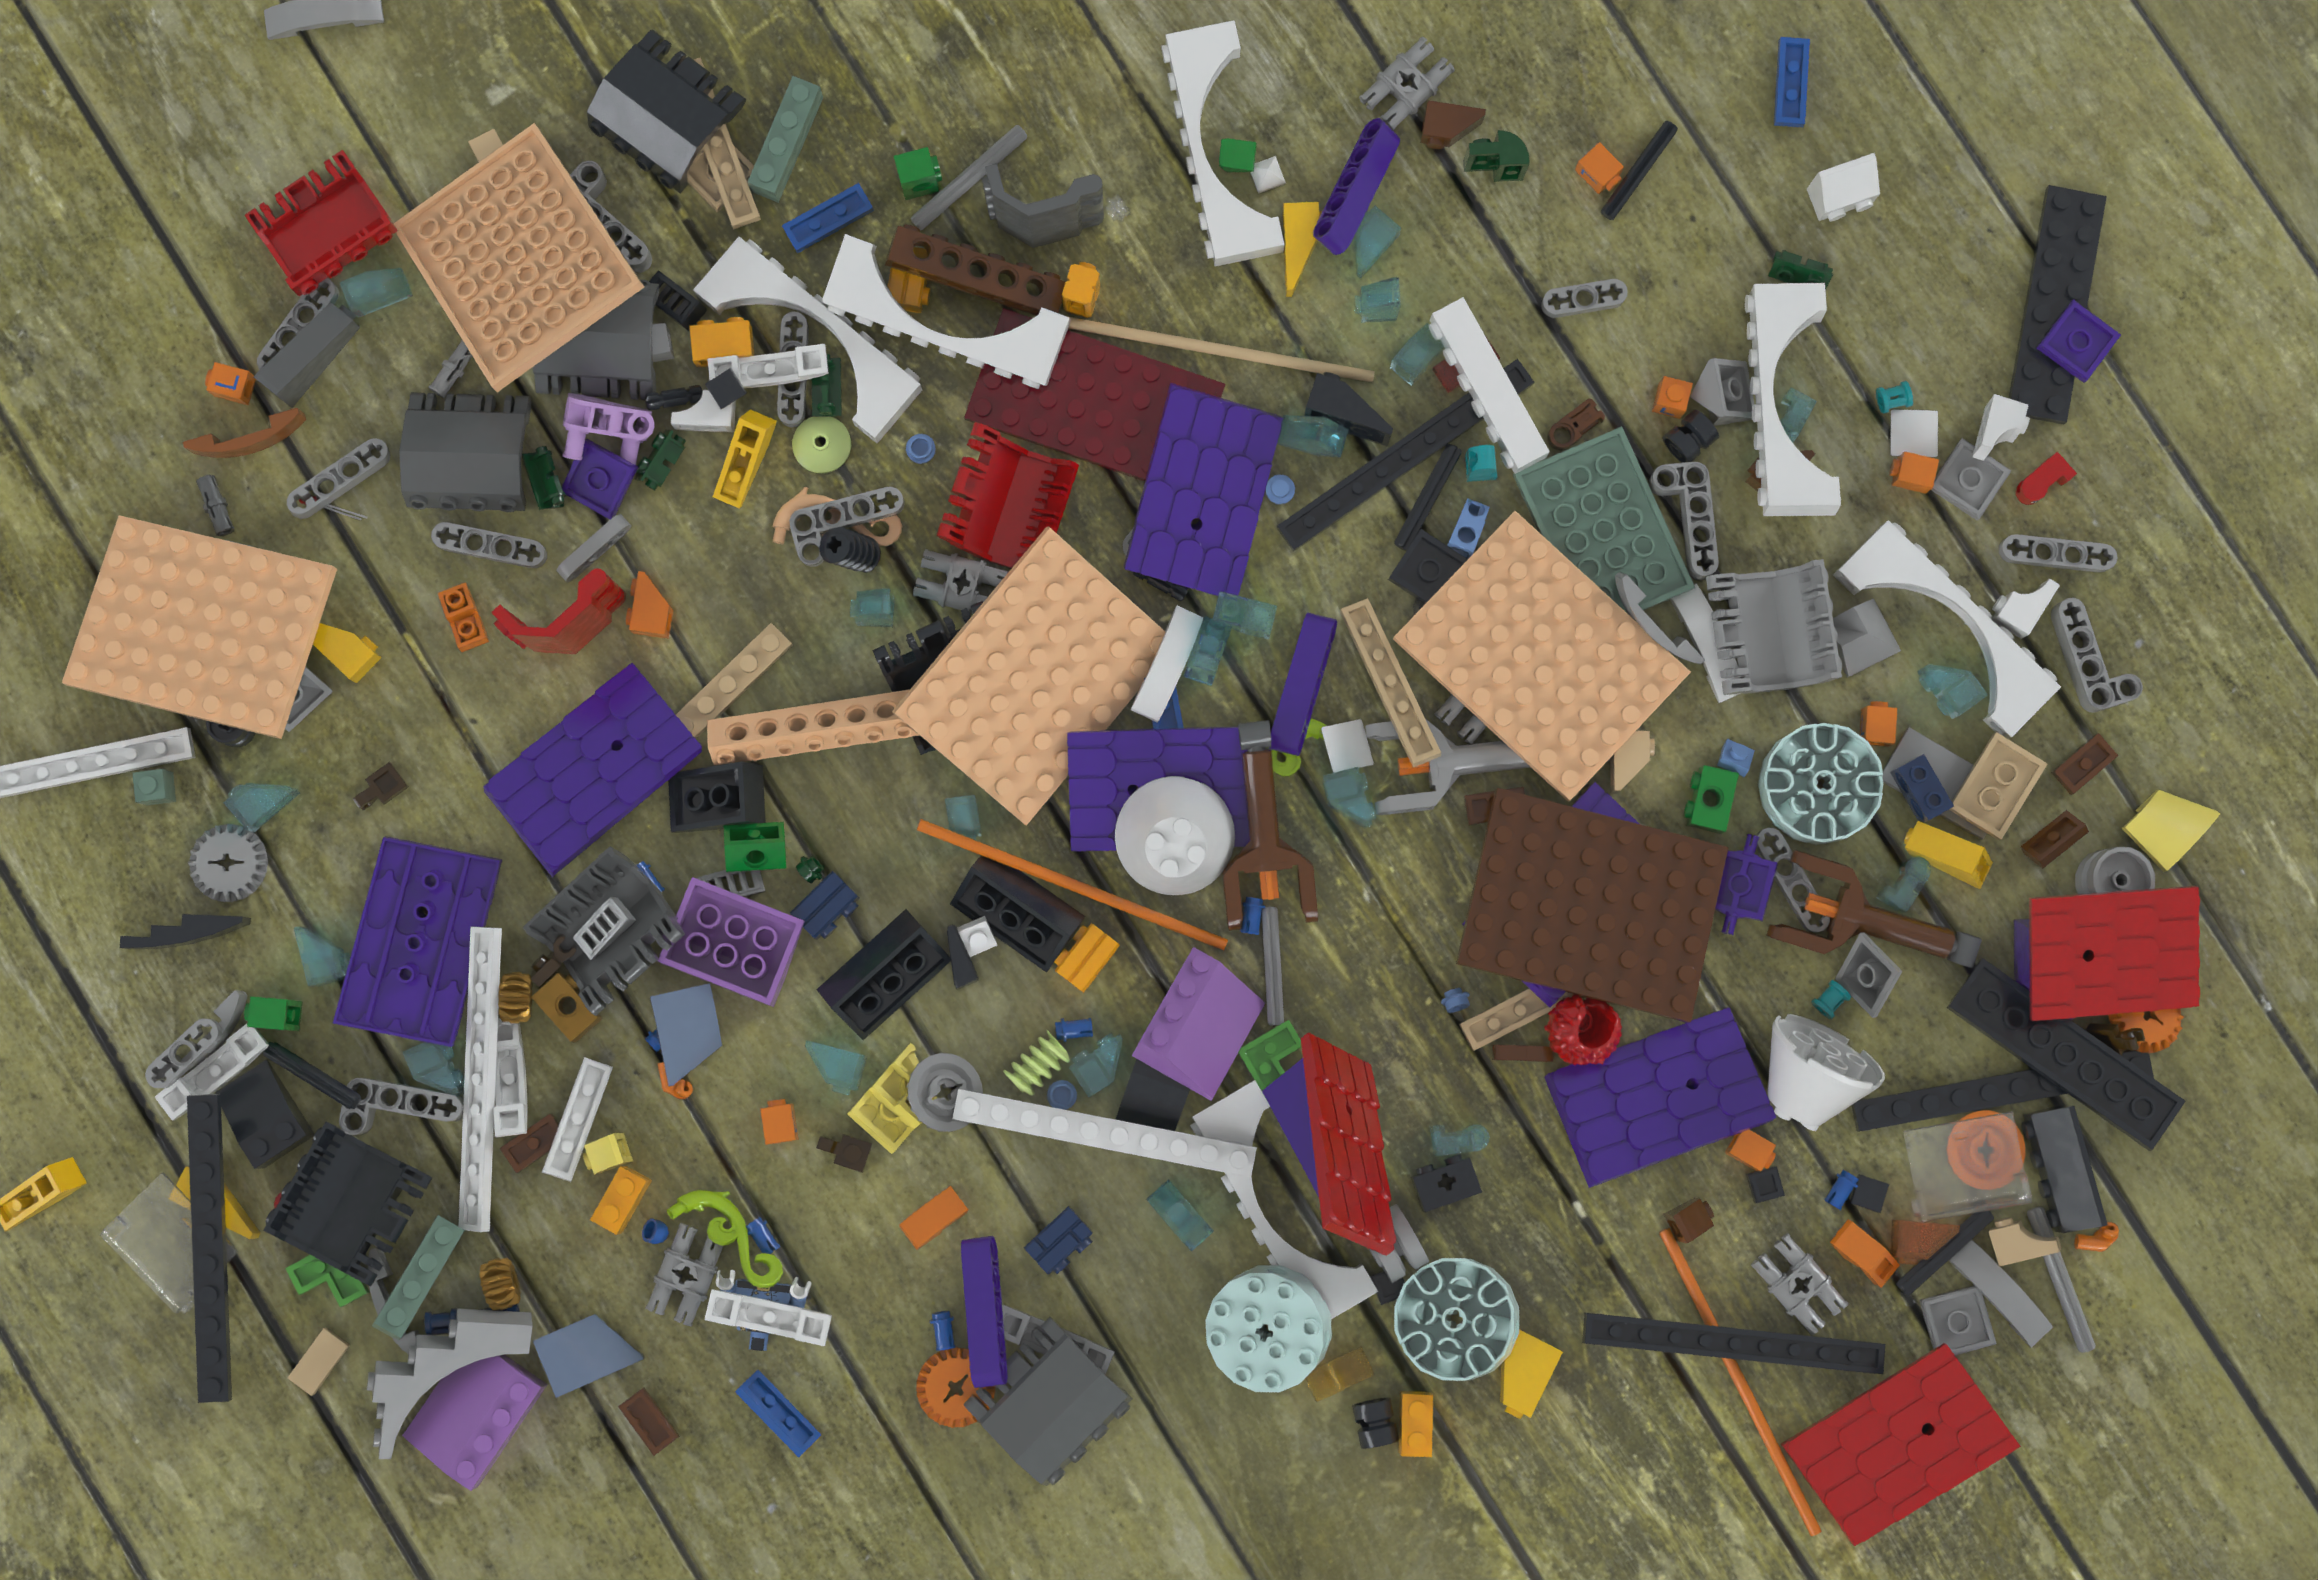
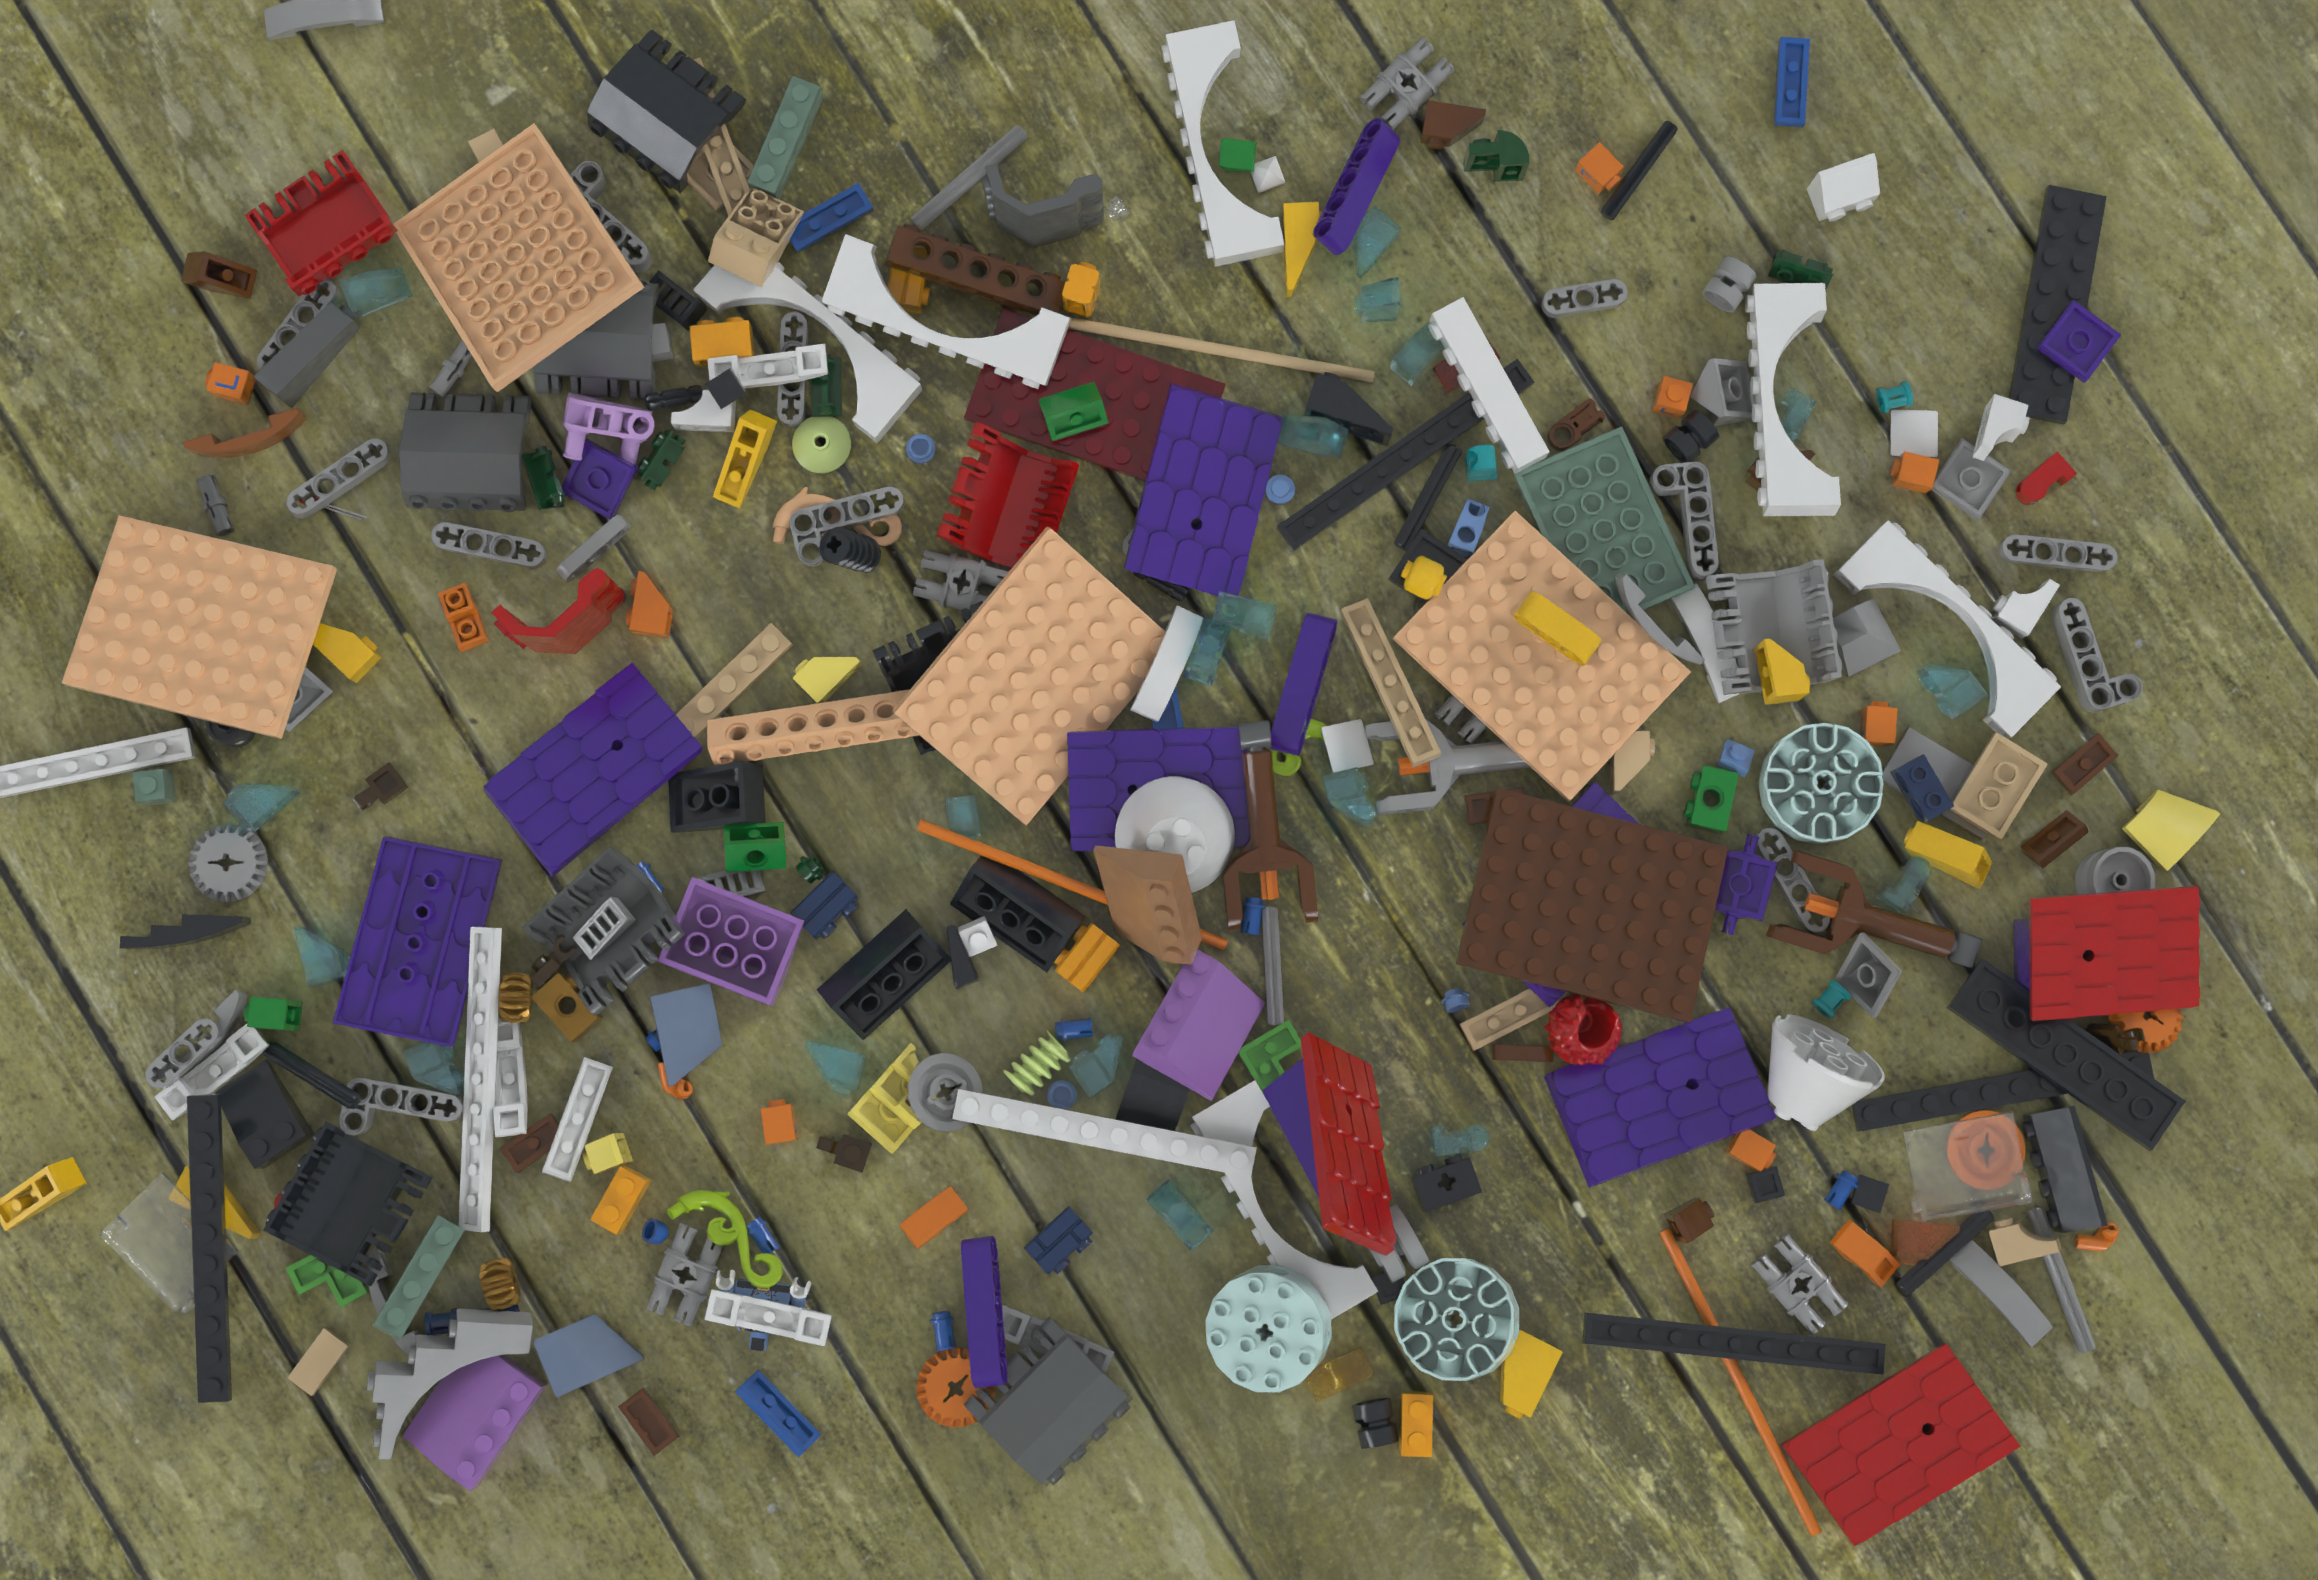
clear light blue slope [850,588,895,628] -> none
green brick [893,147,943,201] -> none
light grey tile [1919,1285,1997,1355] -> none
none -> reddish brown slope [181,251,257,299]
none -> tan slope [708,186,804,287]
none -> light yellow slope [793,657,862,703]
none -> green panel [1039,382,1108,441]
none -> medium nougat slope [1094,845,1202,965]
none -> yellow head [1400,556,1447,600]
none -> yellow beam [1513,591,1602,666]
none -> light grey wheel [1702,256,1757,313]
none -> yellow slope [1753,638,1810,705]

